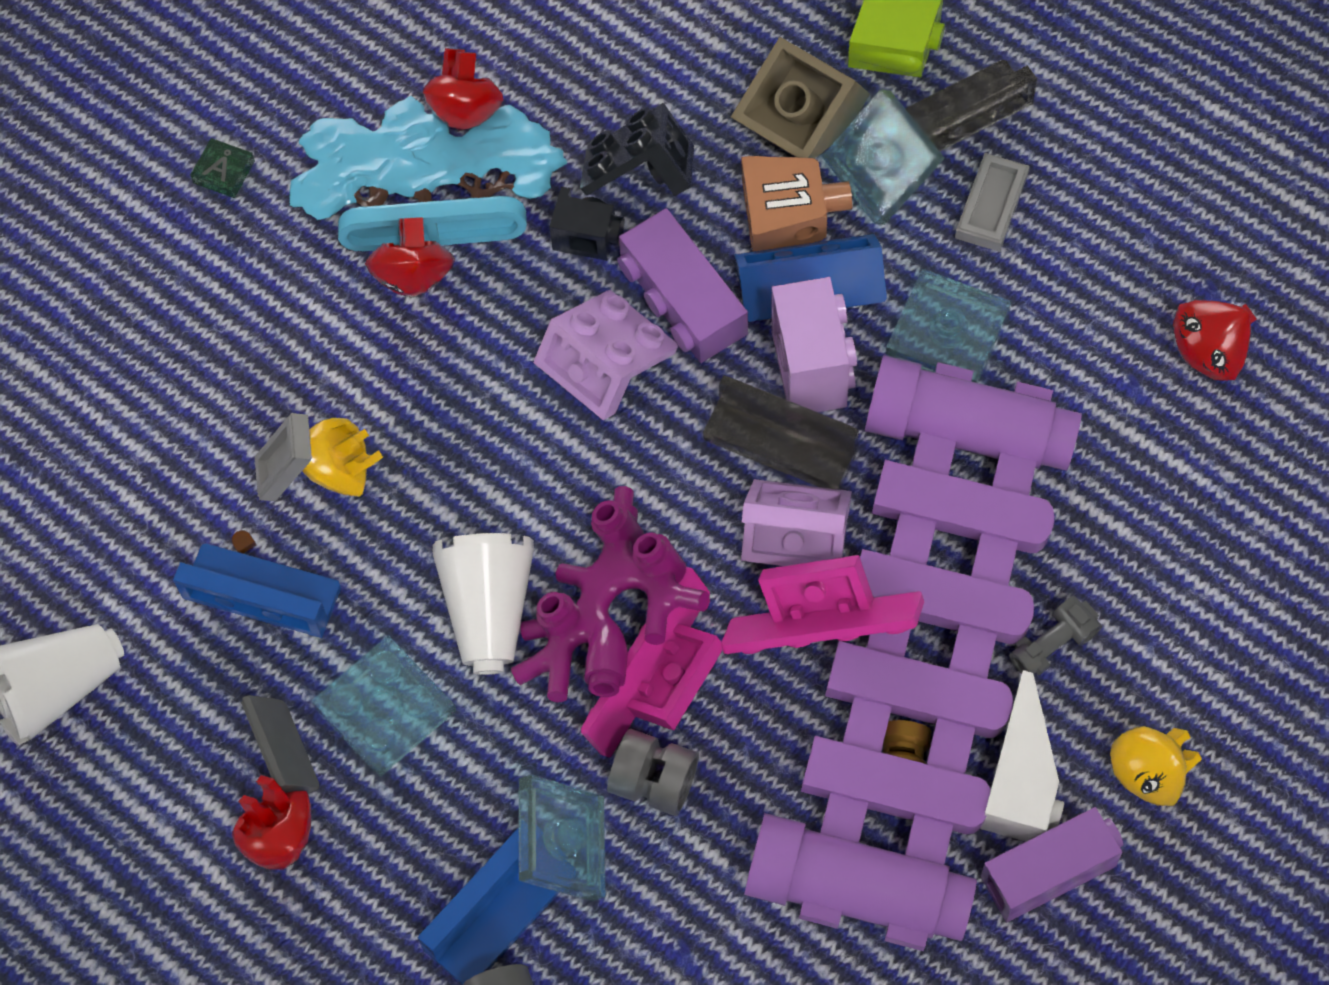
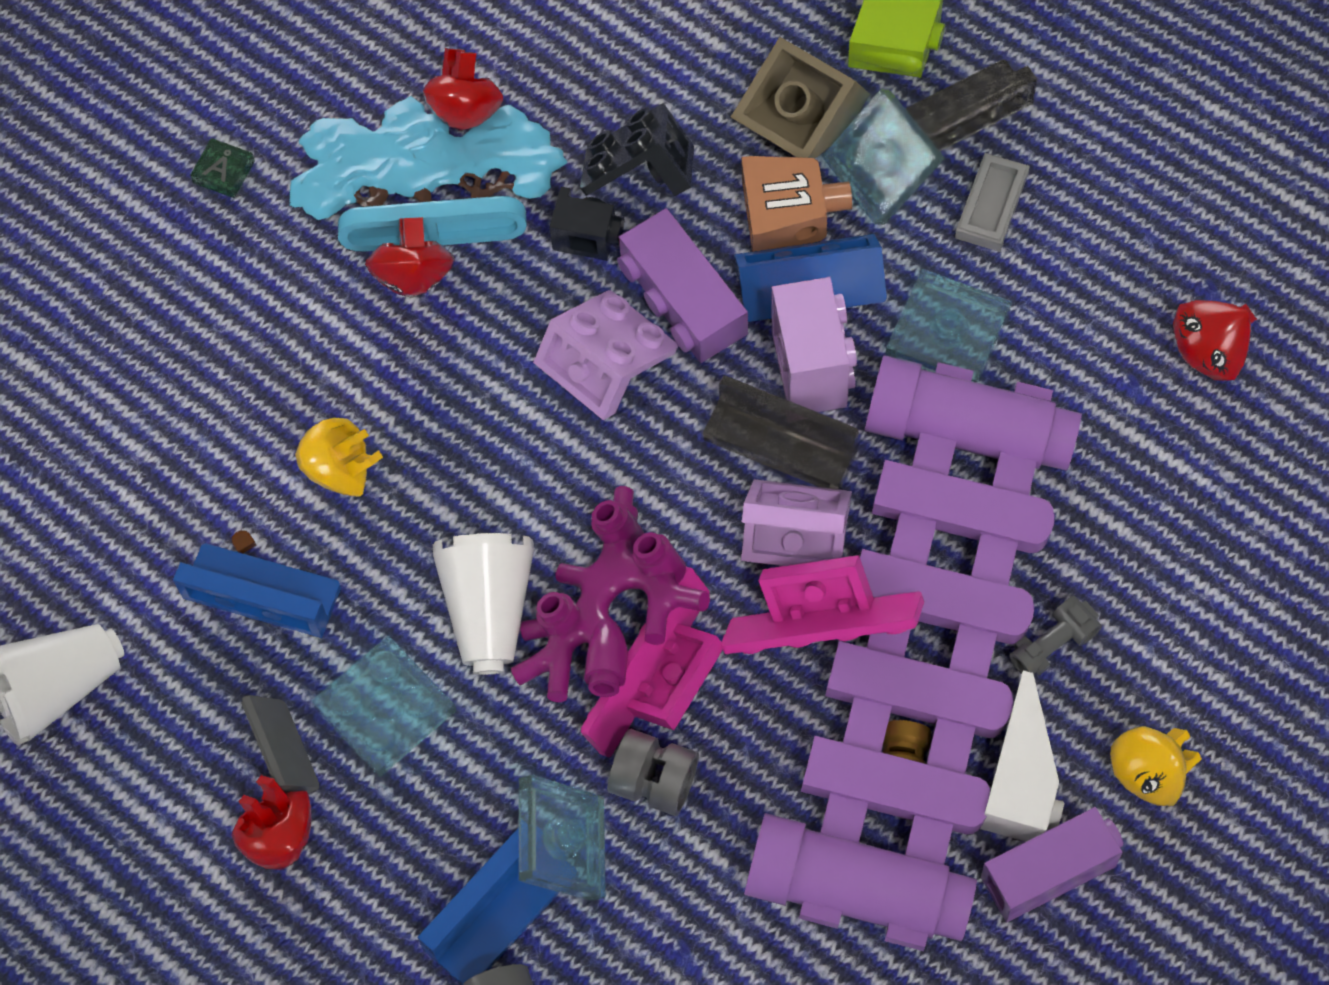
light grey tile [255,413,312,501] -> none

